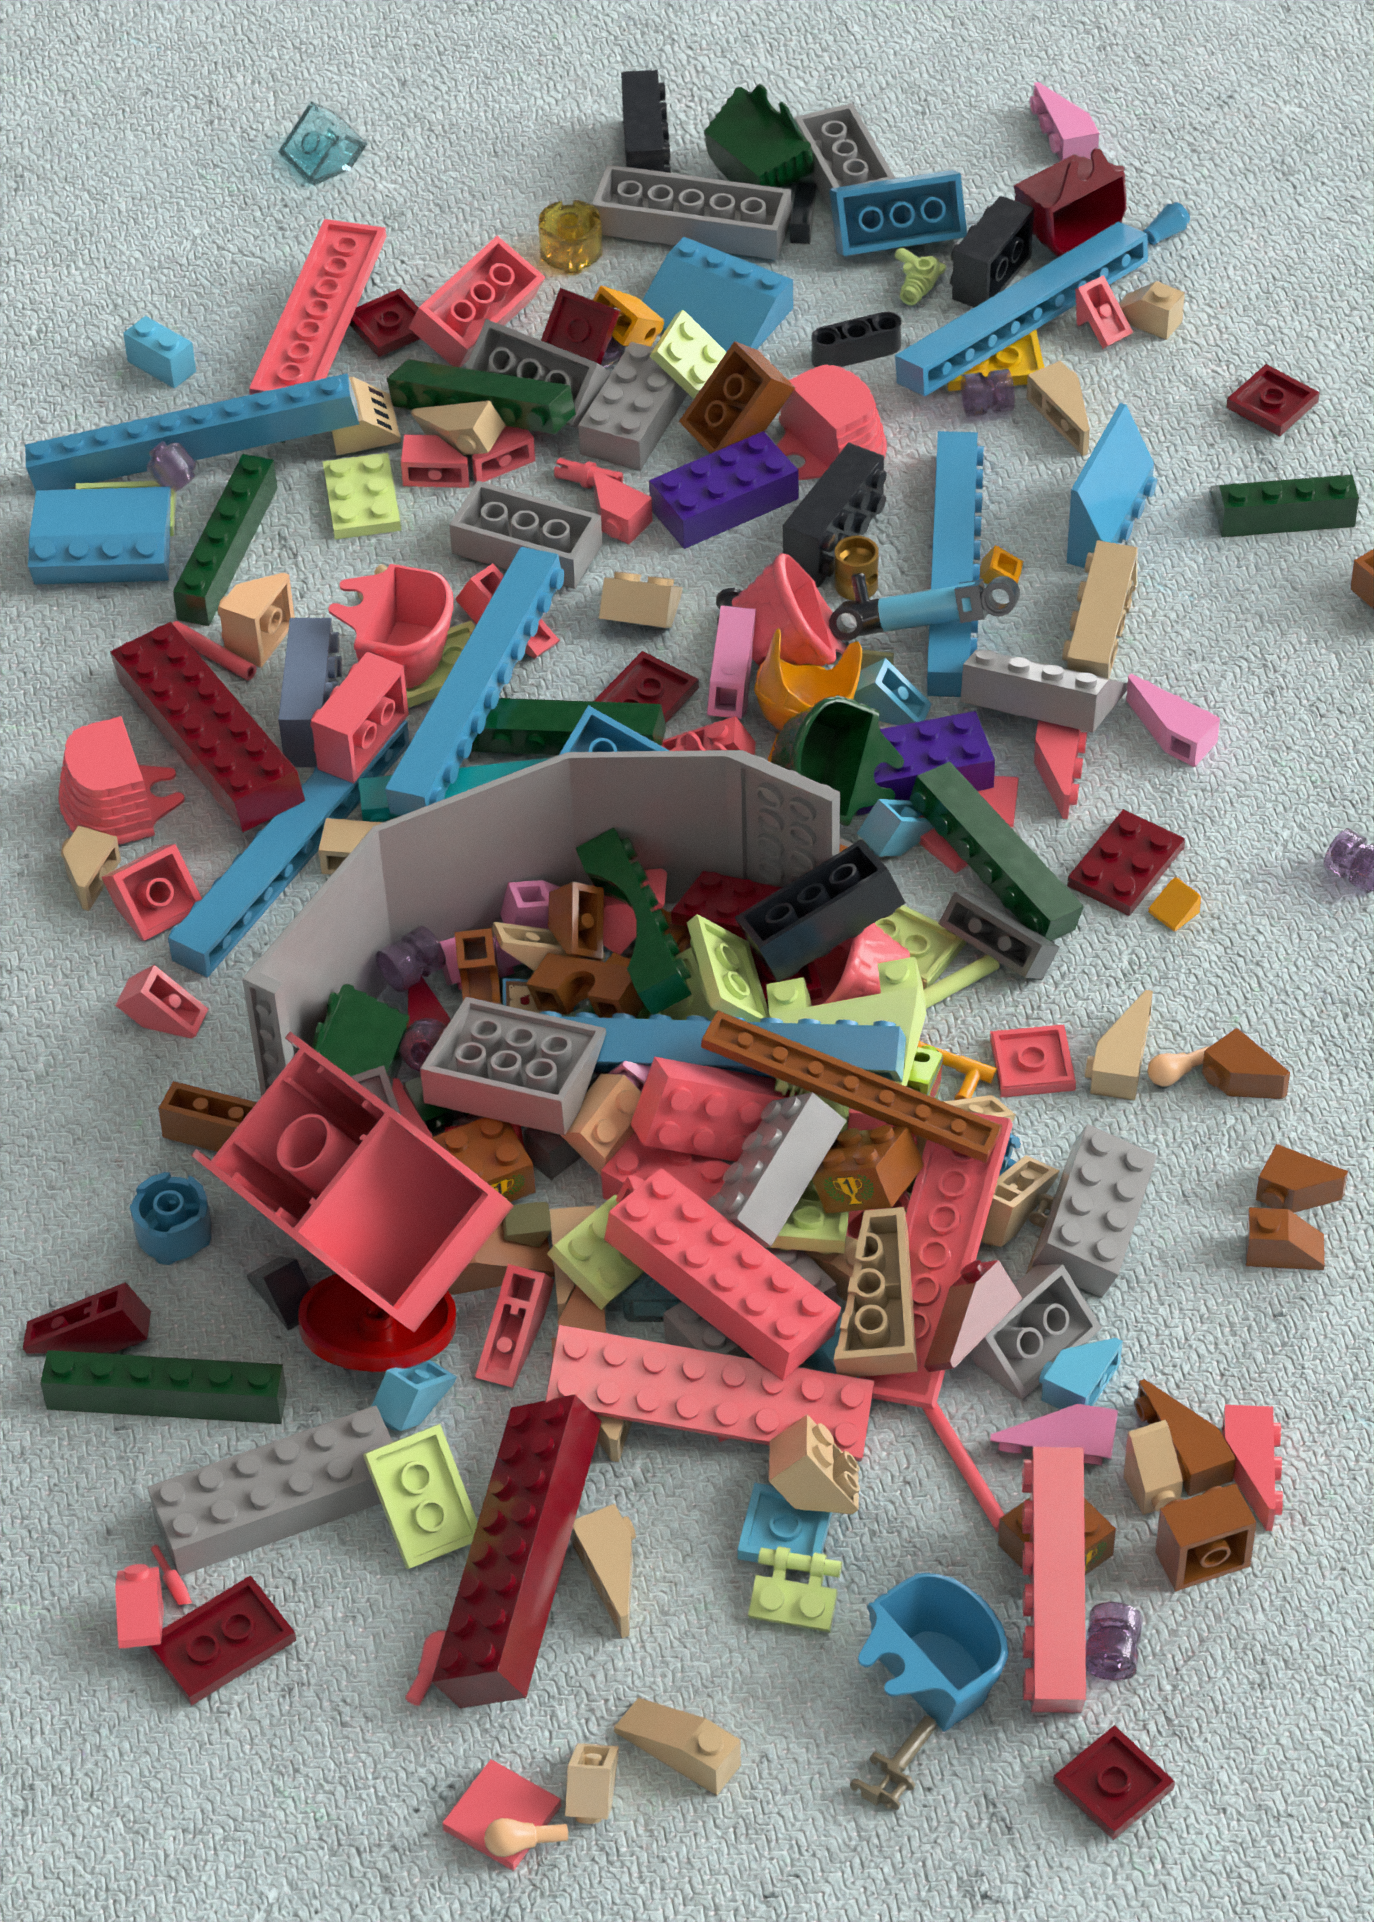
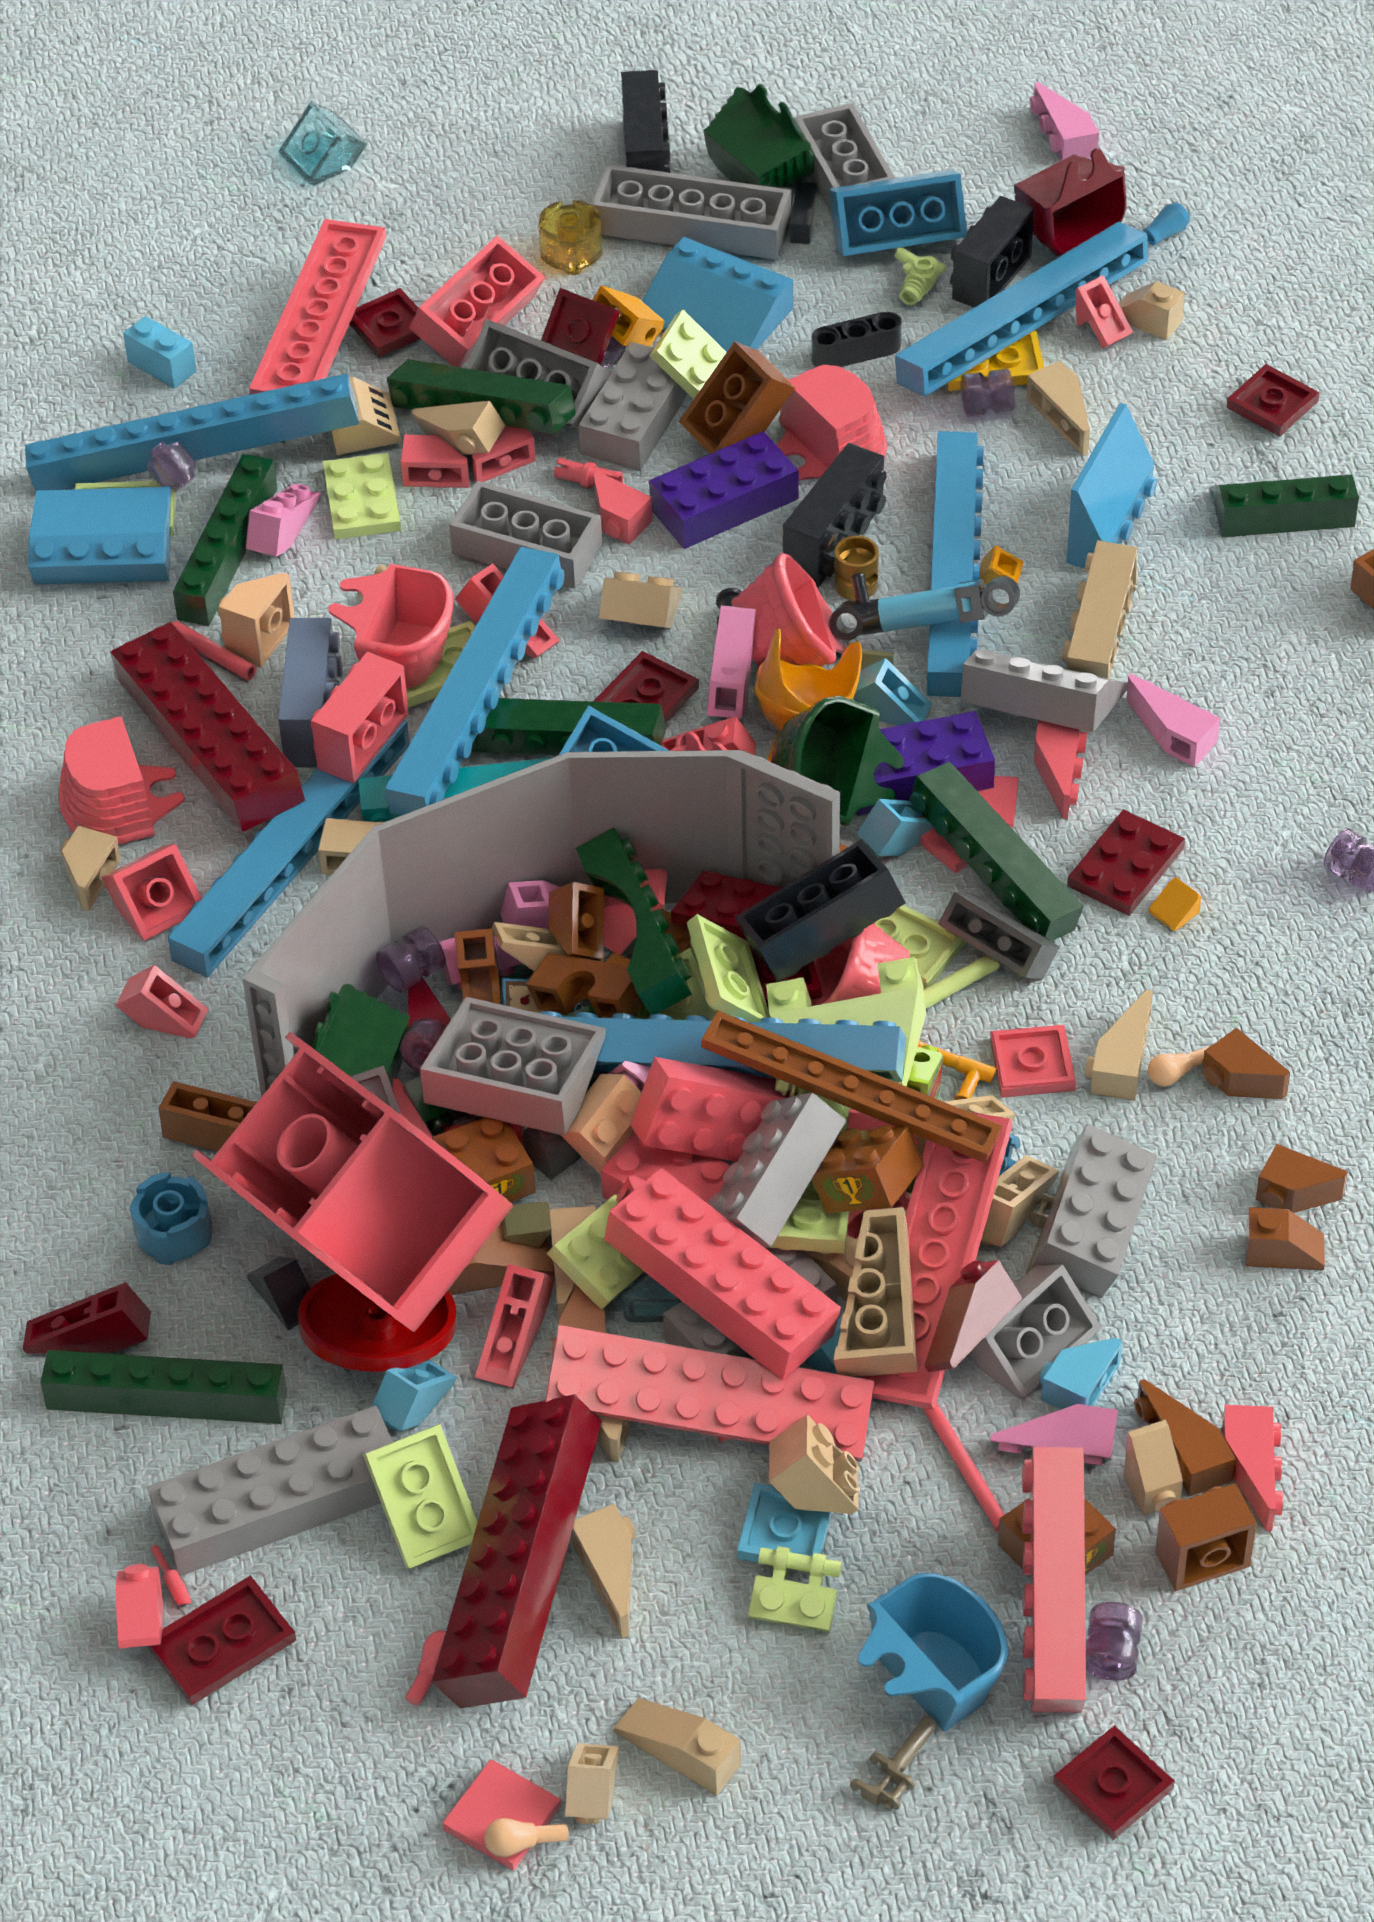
none -> bright pink slope [246,484,321,557]

